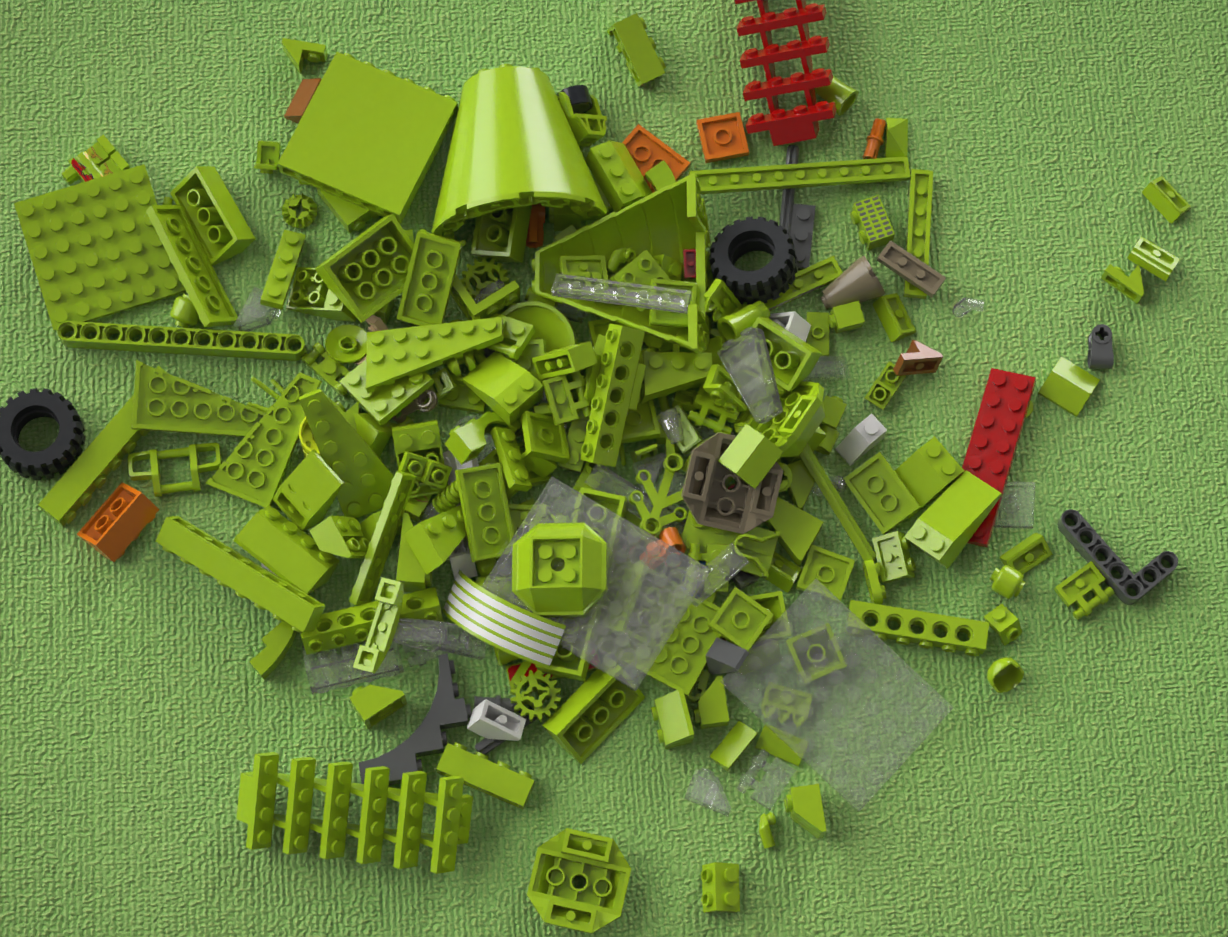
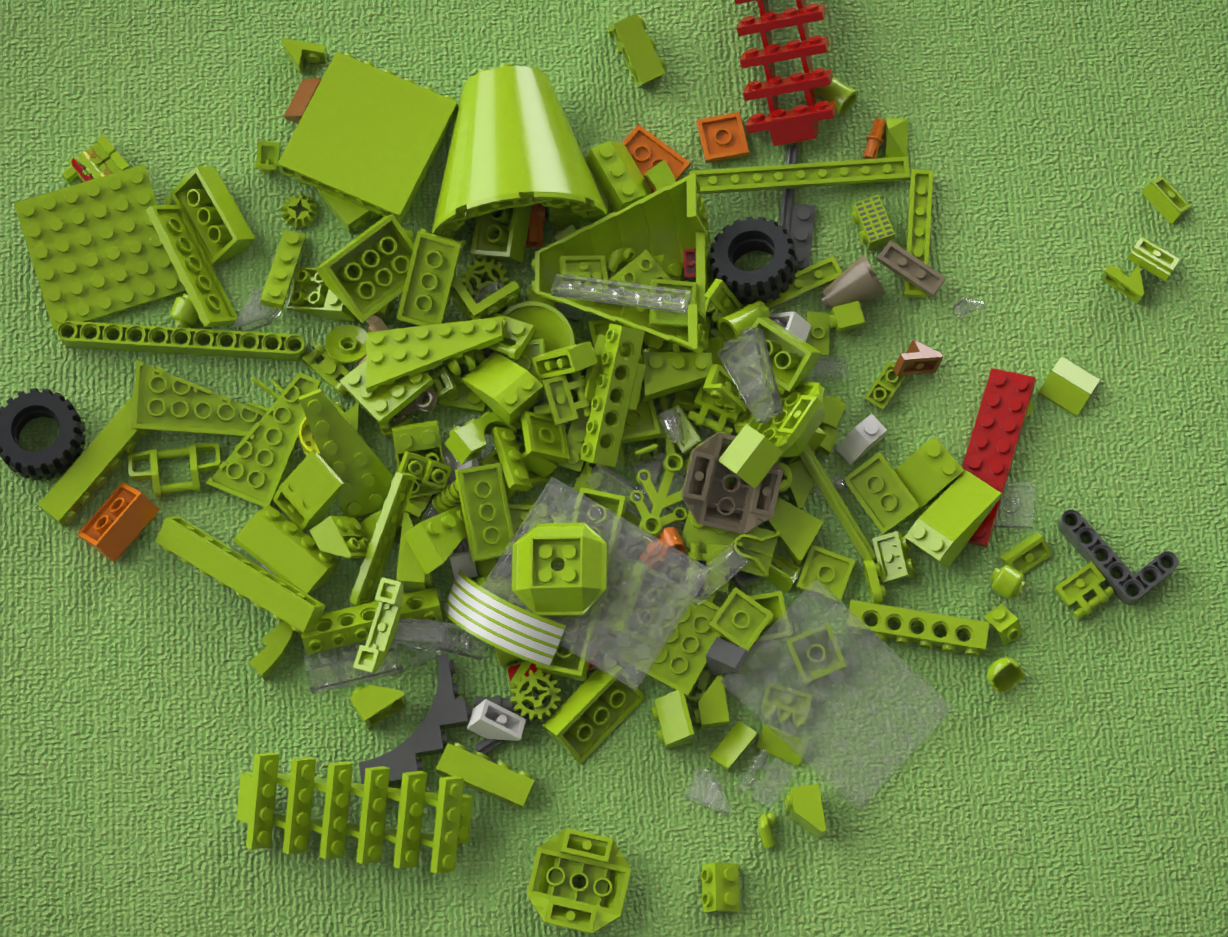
lime slope [354,413,392,457] -> none
lime piece [557,85,607,147] -> none
lime slope [873,293,916,342] -> none
dark grey piece [1088,324,1114,369] -> none

